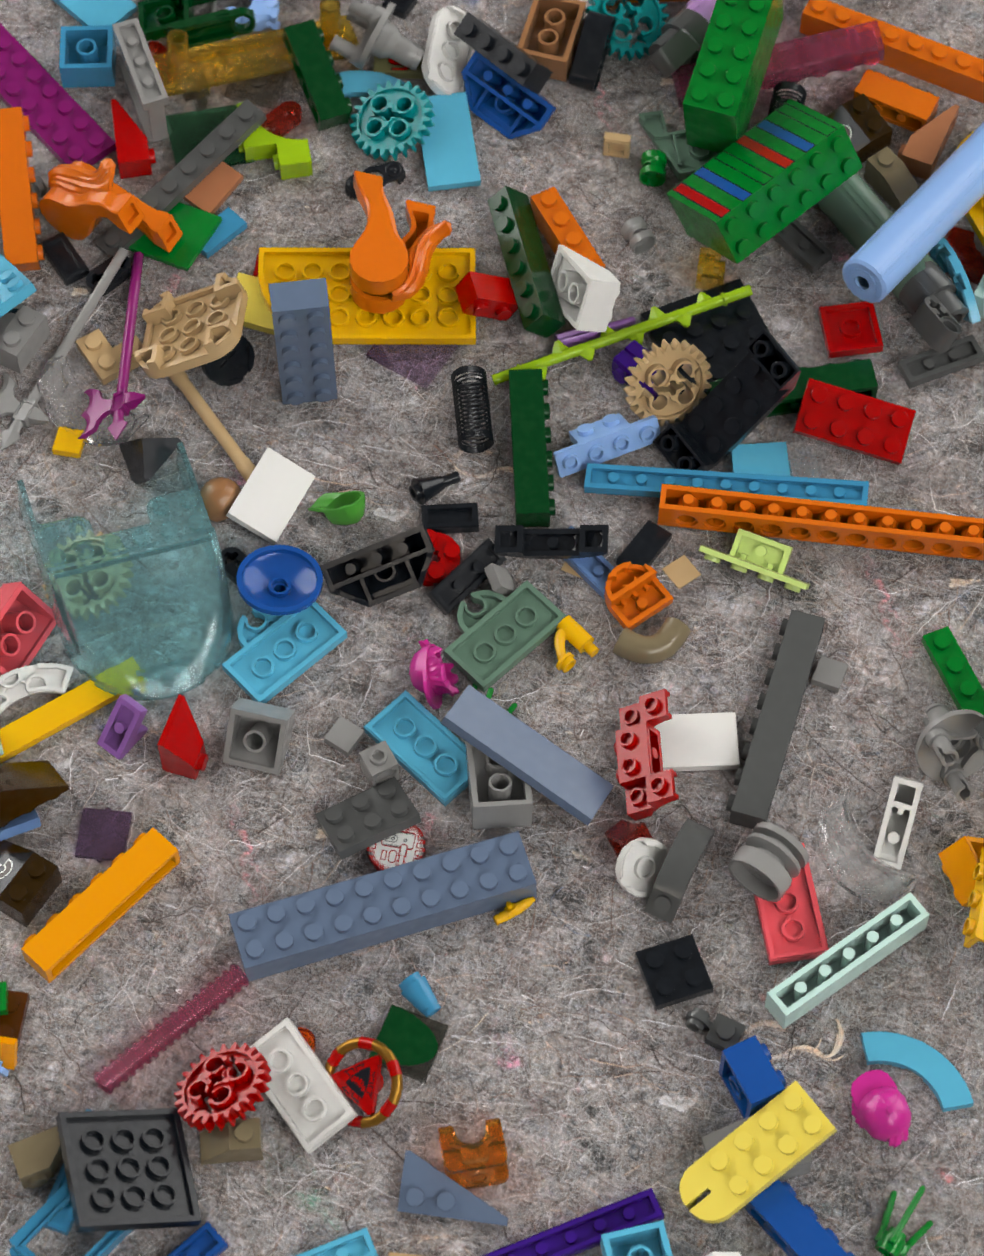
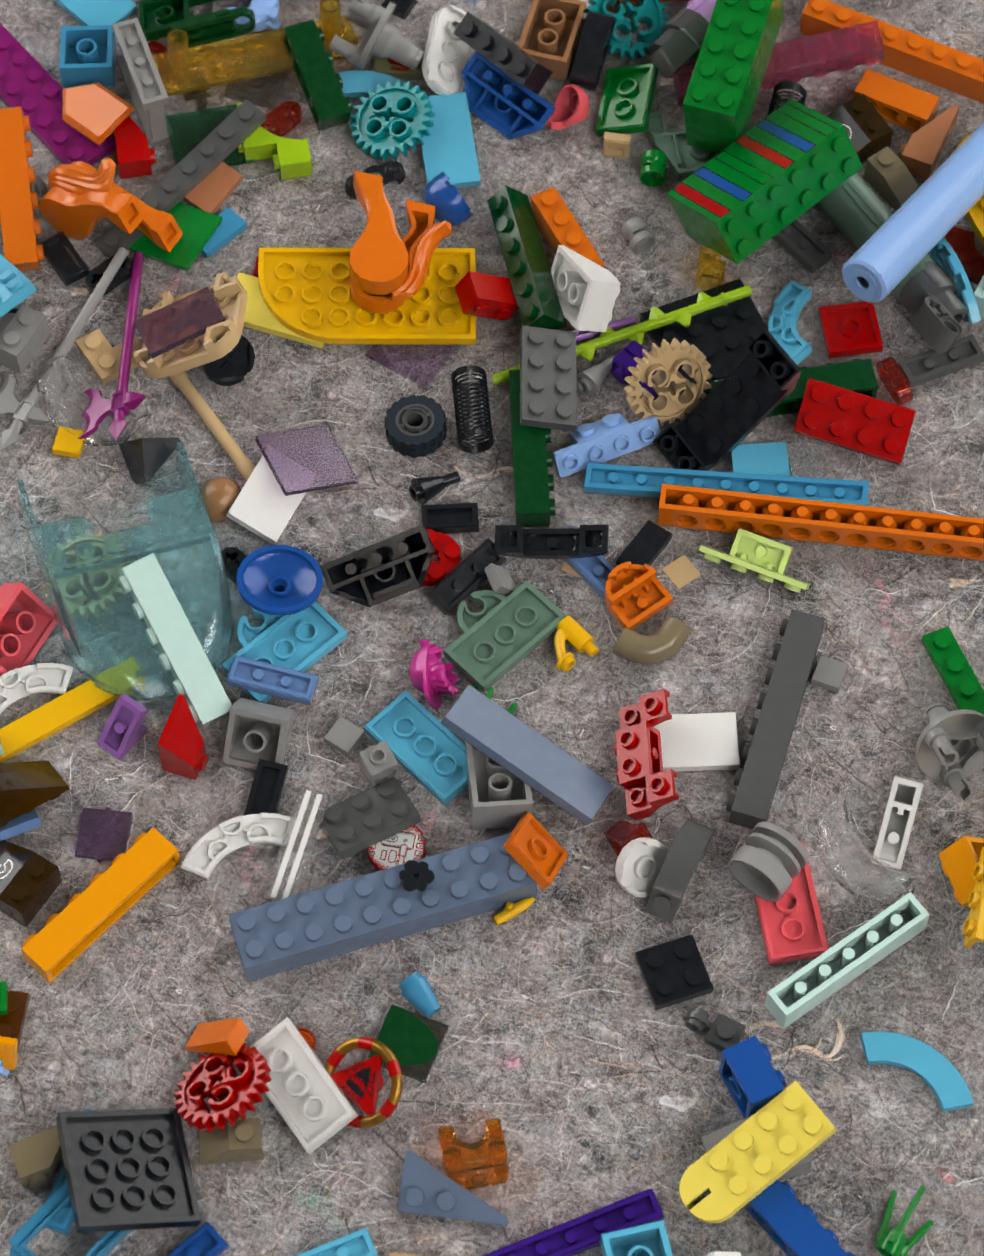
clear pink piece [93,964,249,1095] -> none
sand blue brick [269,278,338,405] -> none
bright green cap [308,491,366,526] -> none
dark pink hair [851,1069,912,1148] -> none
none -> orange tile [62,82,135,146]
none -> light aqua brick [118,553,232,727]
none -> piece [134,287,226,358]
none -> white tile [180,813,296,880]
none -> orange slope [185,1018,250,1056]
none -> medium blue tile [226,655,319,705]
none -> black tile [244,759,289,816]
none -> clear purple piece [255,424,358,496]
none -> clear tile [263,785,330,902]
none -> black wheel [384,395,447,458]
none -> black plant [399,860,435,892]
none -> blue cylinder [423,172,473,226]
none -> orange tile [503,811,568,890]
none -> dark grey plate [520,326,577,432]
none -> coral piece [545,84,589,130]
none -> light grey cone [577,355,614,396]
none -> green tile [595,63,659,137]
none -> medium azure tile [768,280,813,365]
none -> clear red beam [877,357,913,405]

